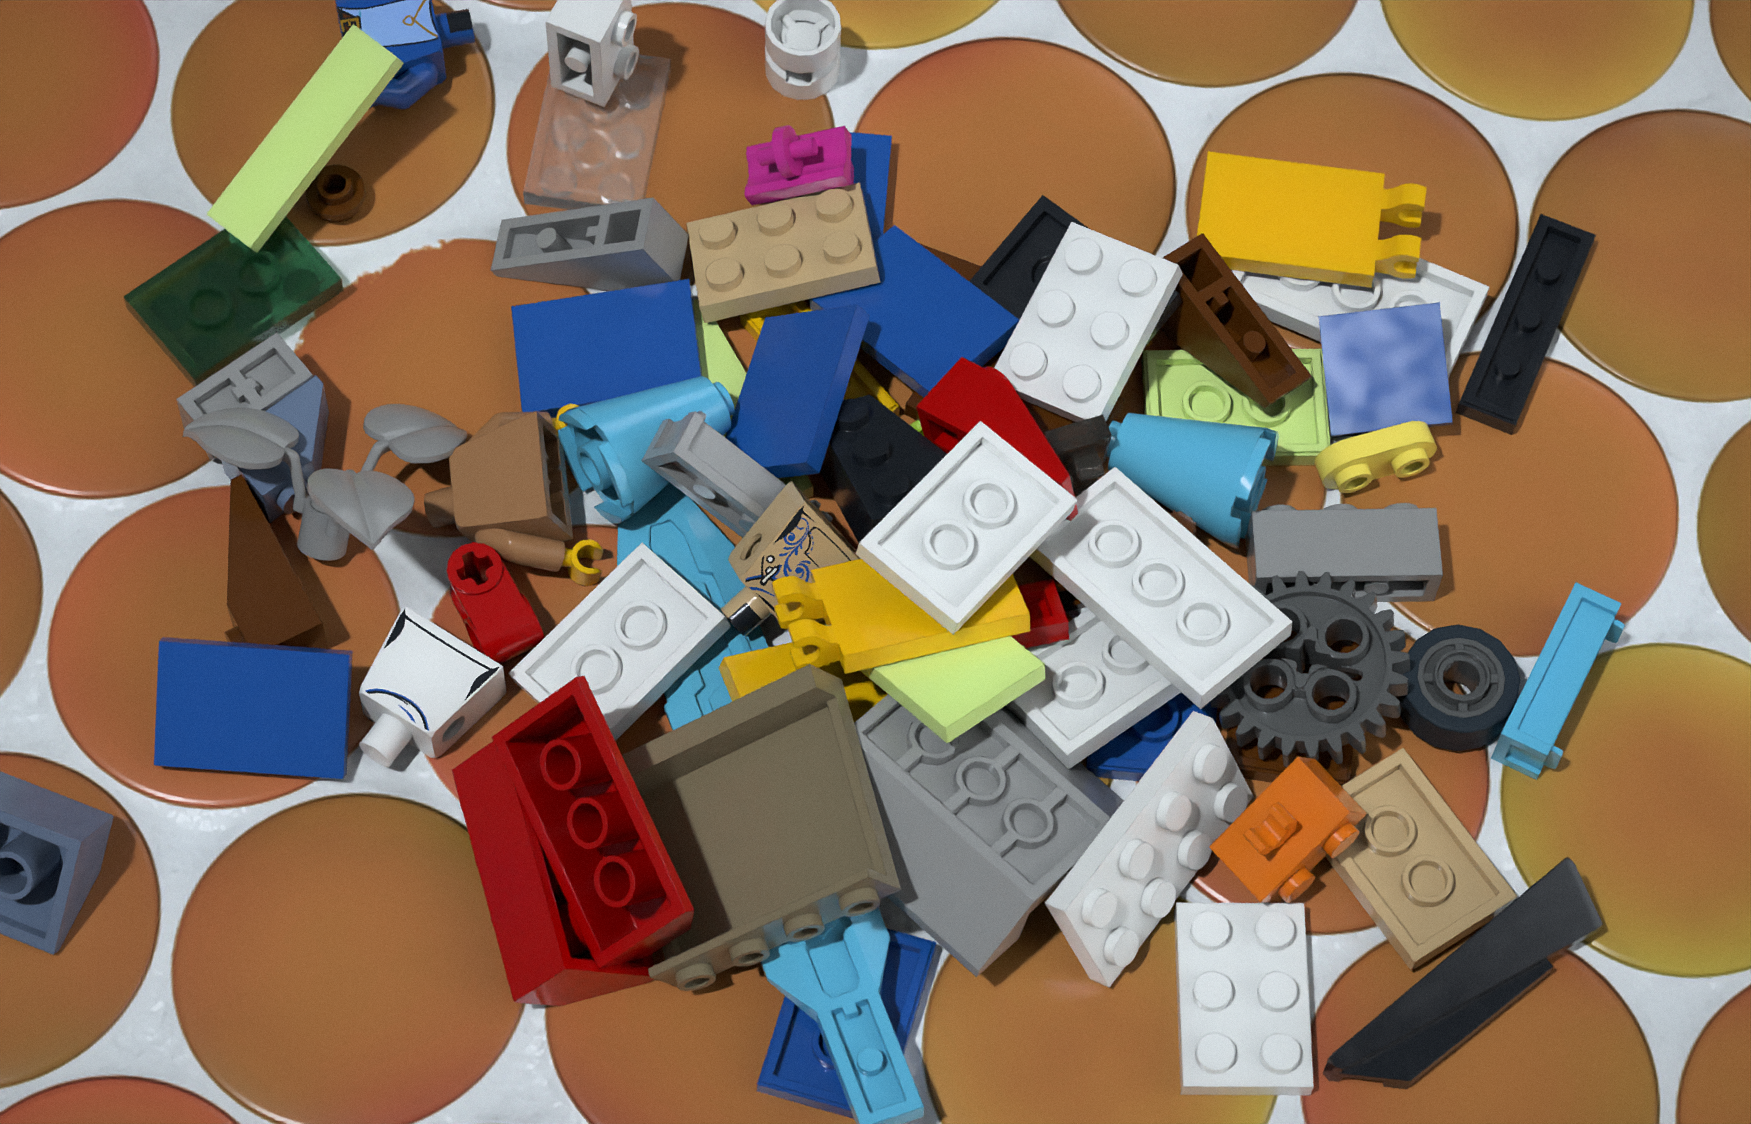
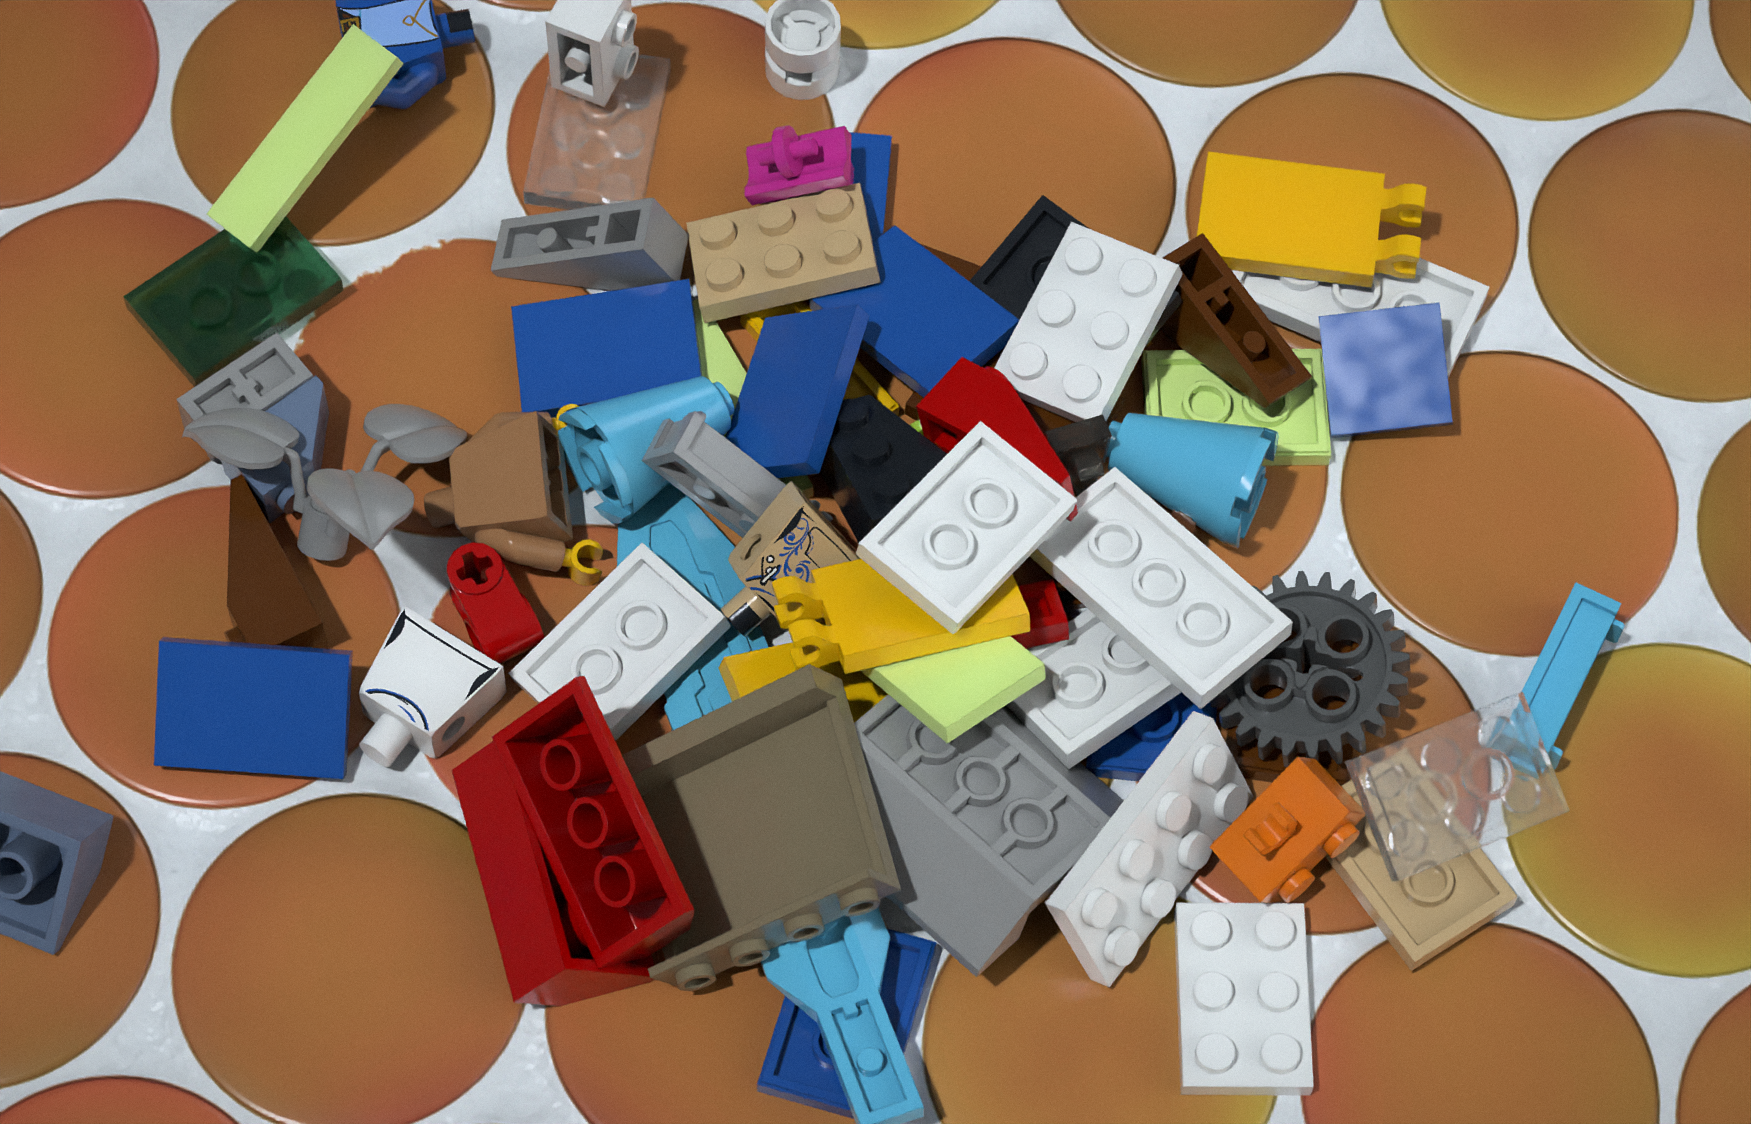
reddish brown plate [305,165,366,223] -> none
light grey brick [1245,503,1443,602] -> none
light yellow plate [1314,421,1437,493] -> none
black wedge [1323,857,1603,1089] -> none
wheel [1395,624,1520,751] -> none
black tile [1456,214,1596,435] -> none
none -> clear plate [1345,692,1570,881]

